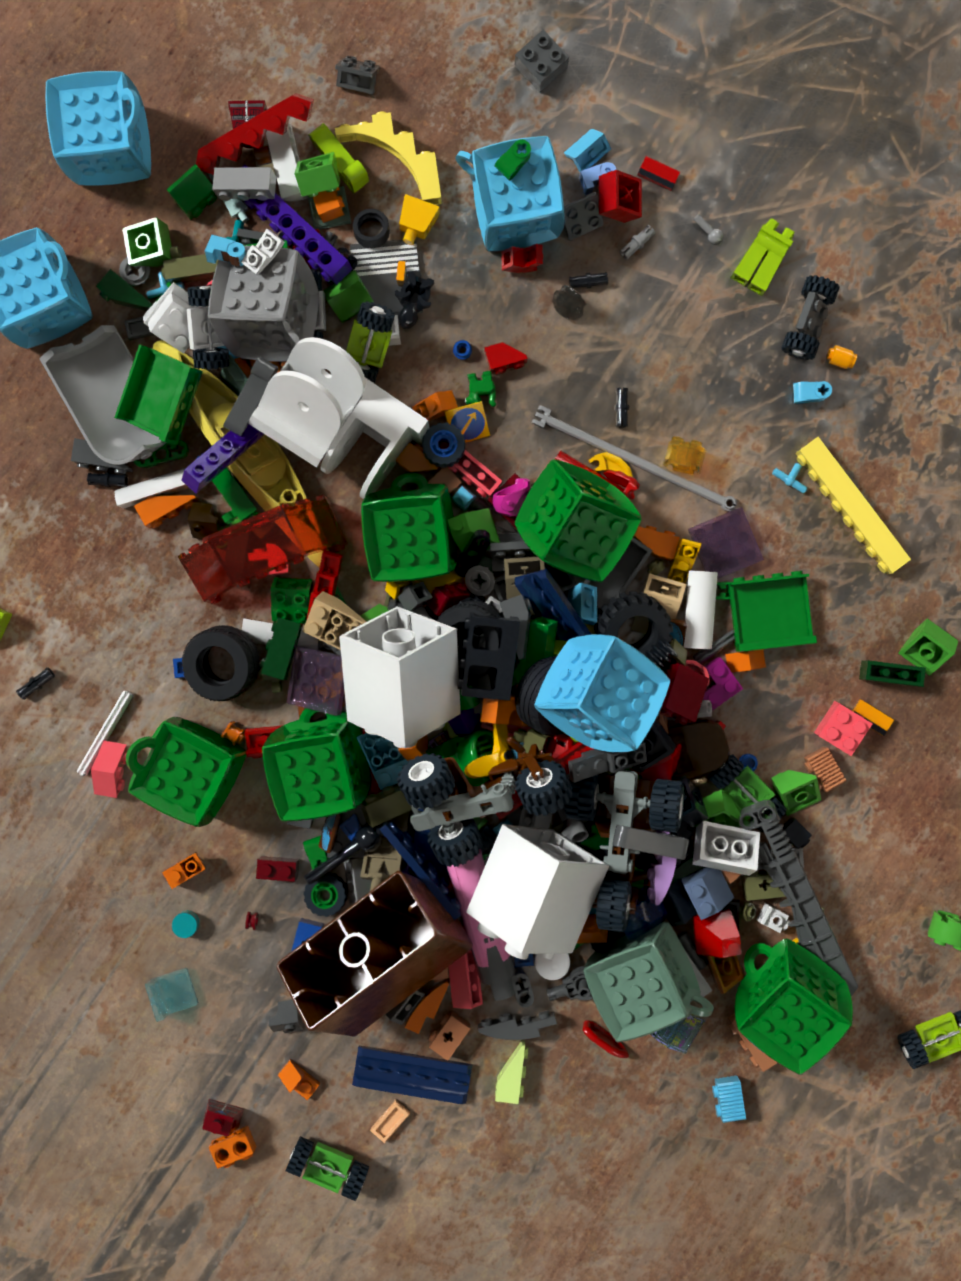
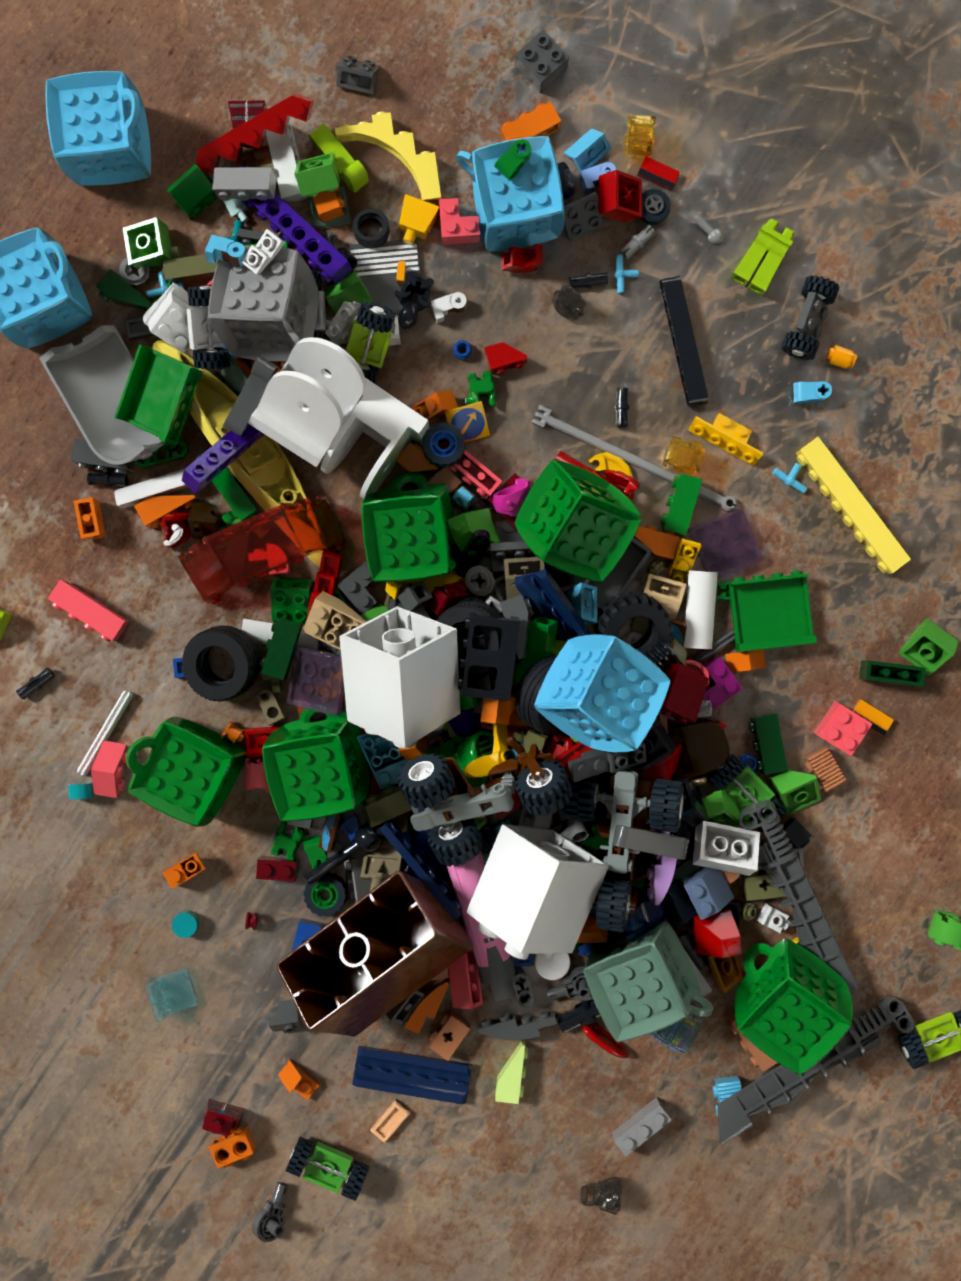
none -> coral brick [48,579,130,642]
none -> teal piece [68,782,94,799]
none -> orange brick [73,497,106,541]
none -> red hat [160,512,192,549]
none -> coral brick [243,757,270,793]
none -> dark grey pin [252,1182,289,1242]
none -> dark tan leg [257,687,288,726]
none -> green animal [270,821,308,861]
none -> white brick [325,301,361,346]
none -> dark grey brick [337,560,379,614]
none -> white leg [430,292,467,324]
none -> coral brick [439,198,480,245]
none -> orange brick [500,101,561,141]
none -> black piece [556,1000,601,1033]
none -> black wheel [557,162,575,199]
none -> blue plate [577,943,595,957]
none -> clear smoke piece [580,1177,622,1215]
none -> light grey brick [612,1097,672,1156]
none -> medium azure piece [615,254,639,294]
none -> clear yellow brick [624,114,656,157]
none -> black wheel [640,189,671,225]
none -> black beam [660,275,708,407]
none -> green brick [661,473,703,535]
none -> yellow bracket [688,413,763,466]
none -> dark grey piece [718,995,914,1145]
none -> dark green brick [749,713,788,775]

